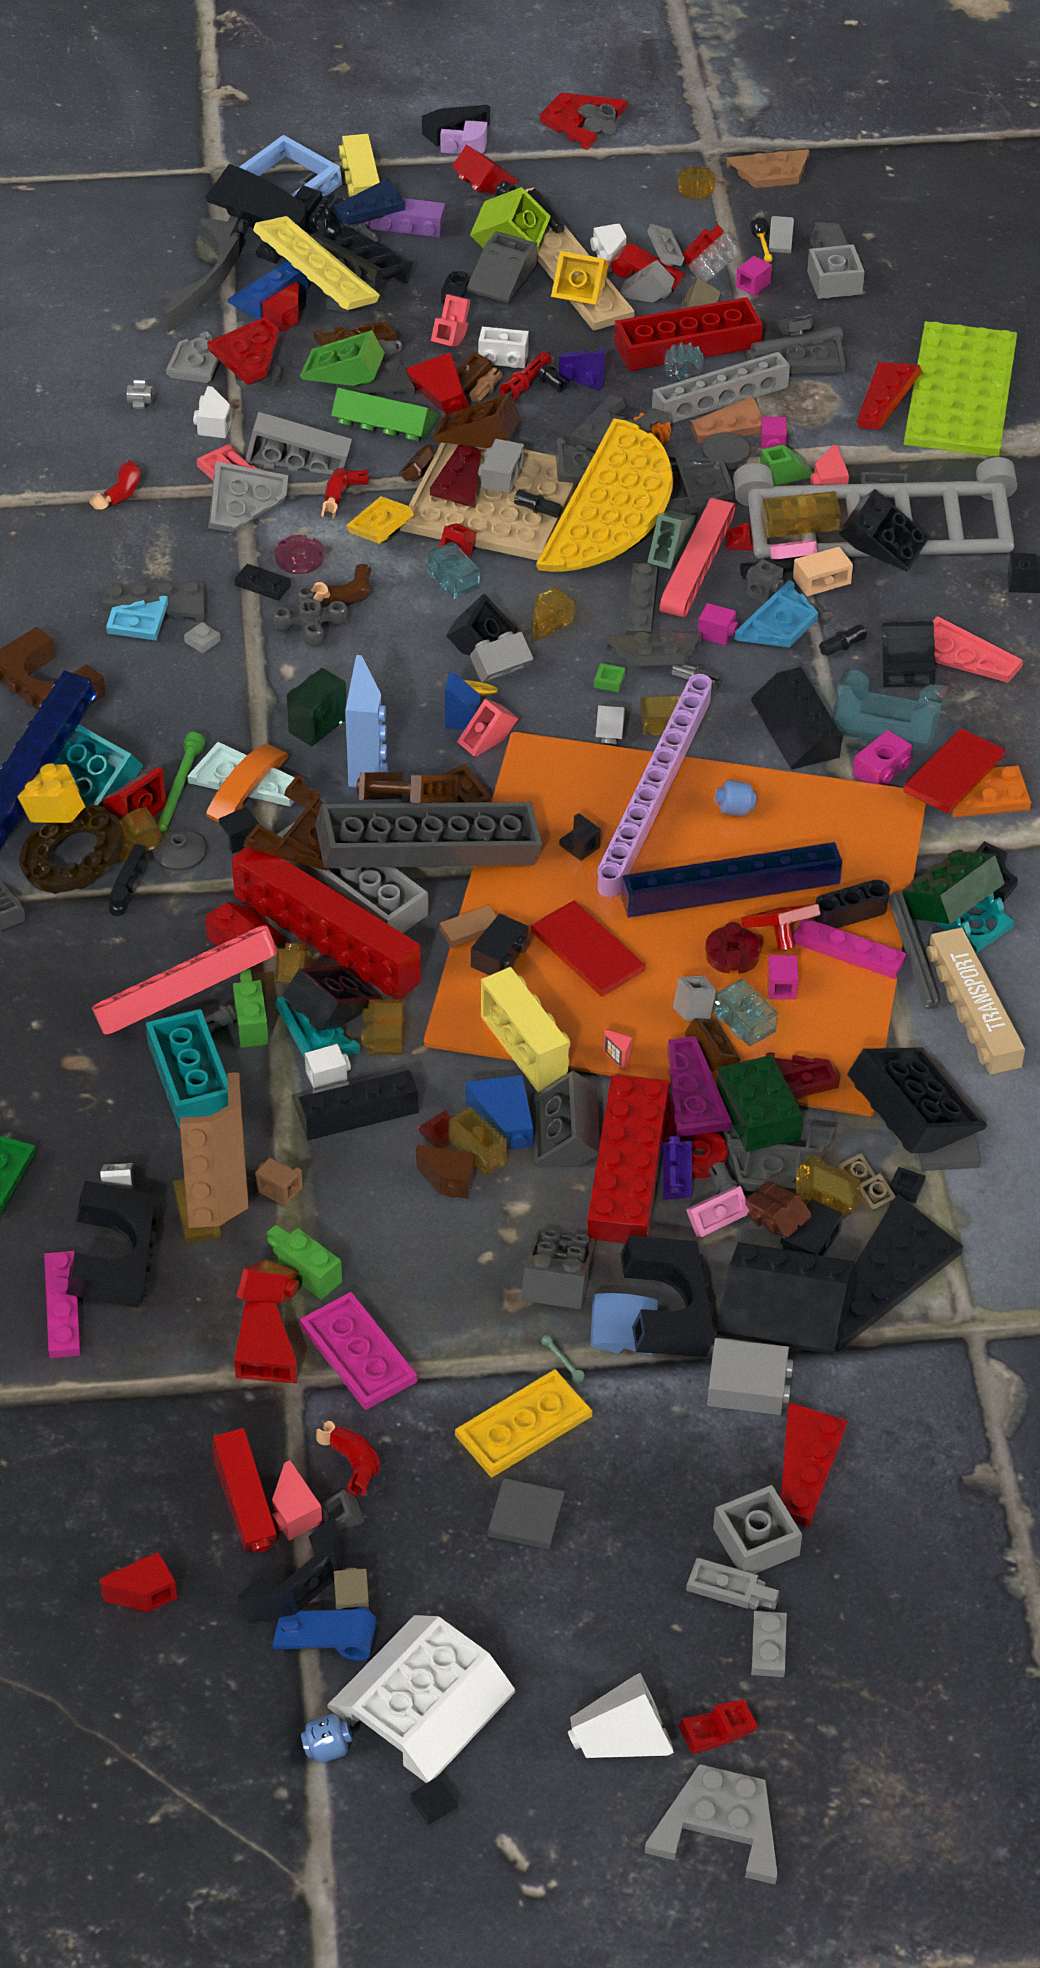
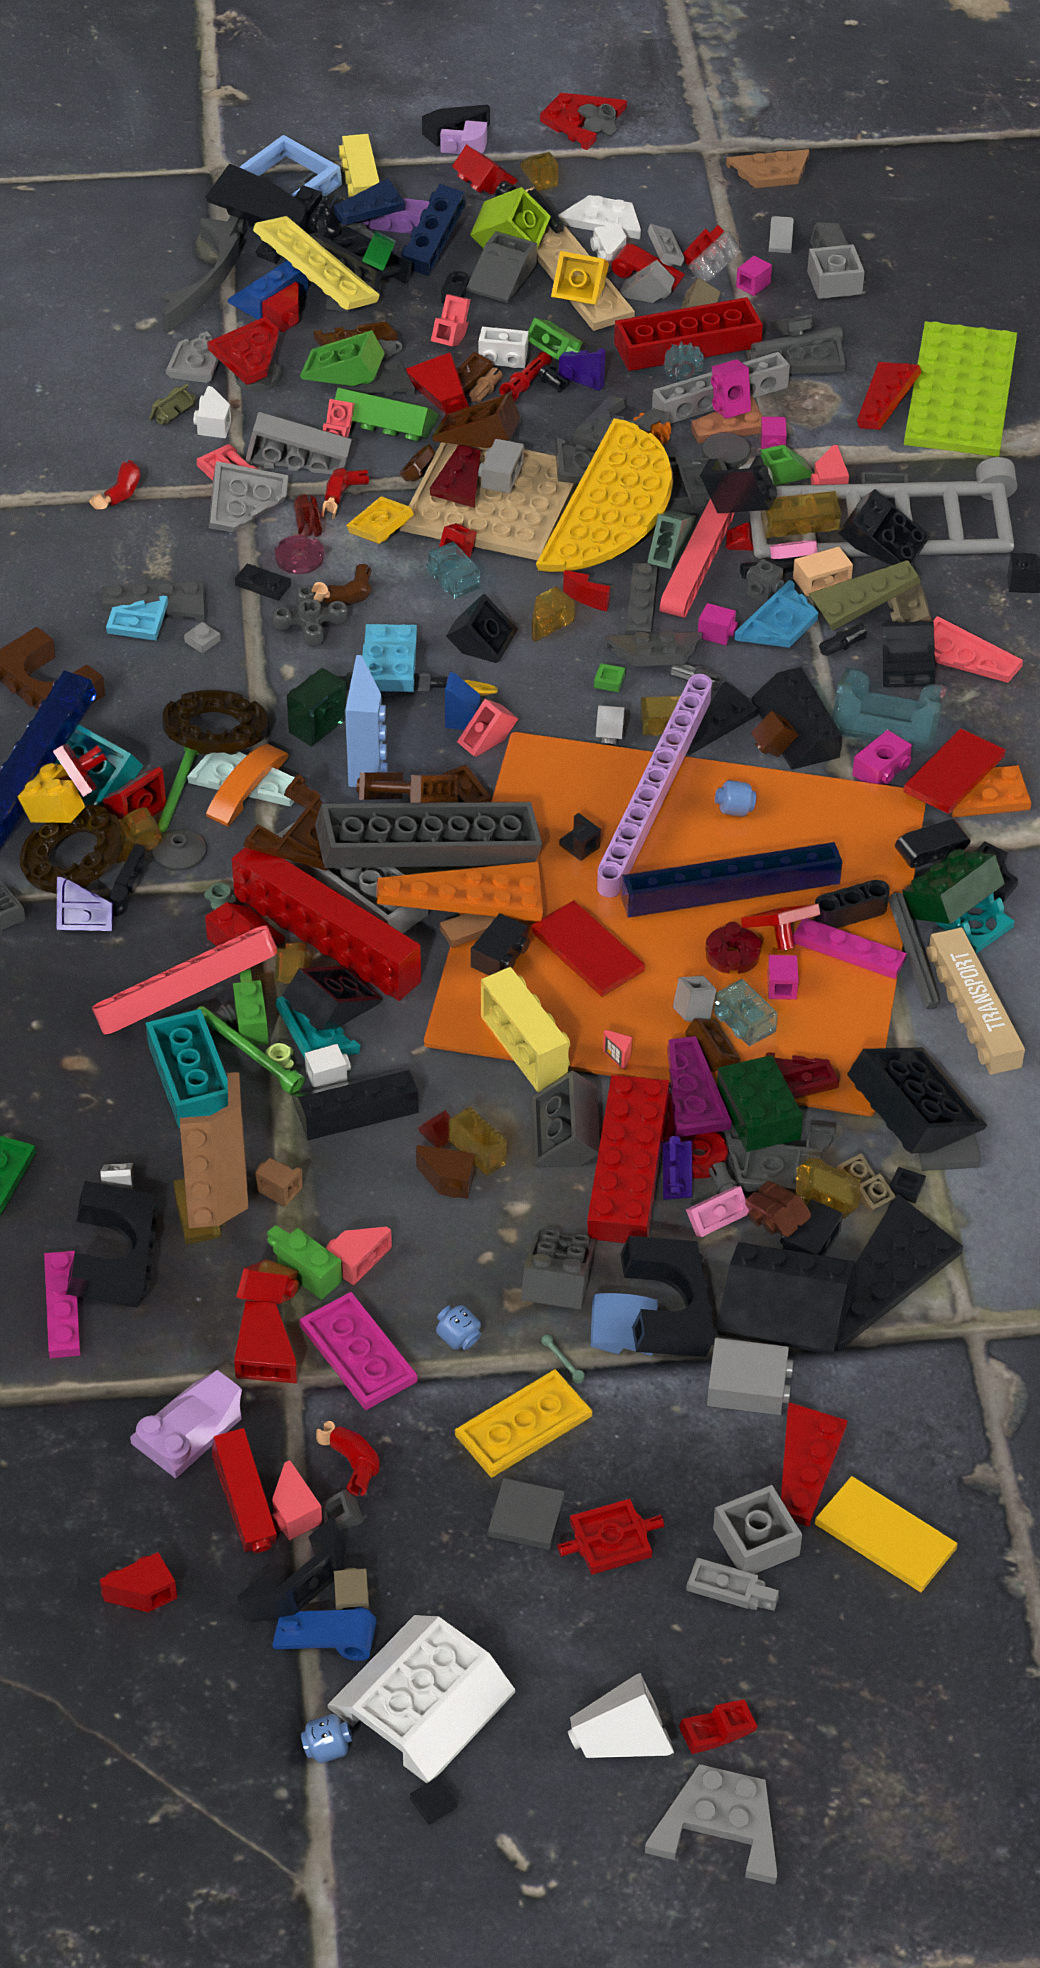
light grey gear [127,379,153,409] -> none
black panel [219,807,259,853] -> none
clear yellow brick [362,1000,404,1055] -> none
blue slope [465,1075,533,1150] -> none
light grey brick [470,631,533,683] -> none
black axle [514,489,563,518] -> none
clear yellow gear [678,165,715,200] -> none
black hinge [750,218,773,263] -> none
light grey plate [751,1611,787,1677] -> none
none -> red tile [53,743,107,797]
none -> wing [56,877,113,931]
none -> lavender slope [130,1370,242,1478]
none -> olive hinge [149,383,196,425]
none -> dark brown plate [162,690,268,755]
none -> bright green piece [197,1006,305,1096]
none -> sand green plate [204,883,236,910]
none -> yellowish green plate [265,1043,294,1070]
none -> clear red arm [294,494,322,537]
none -> coral slope [322,399,355,438]
none -> coral slope [326,1227,392,1285]
none -> medium azure piece [330,624,447,697]
none -> green slope [362,231,396,271]
none -> orange wing [376,862,543,921]
none -> dark blue brick [401,184,466,276]
none -> medium blue head [436,1305,482,1350]
none -> clear yellow slope [520,152,558,191]
none -> bright green hinge [528,318,583,360]
none -> red plate [557,1499,664,1575]
none -> white wing [558,195,641,239]
none -> red slope [563,570,610,612]
none -> black wing [687,681,759,755]
none -> black panel [700,455,778,513]
none -> dark pink brick [711,359,751,419]
none -> reddish brown brick [751,711,799,757]
none -> olive wing [809,560,921,631]
none -> yellow tile [815,1476,958,1592]
none -> dark tan bracket [887,583,932,622]
none -> black beam [894,819,971,868]

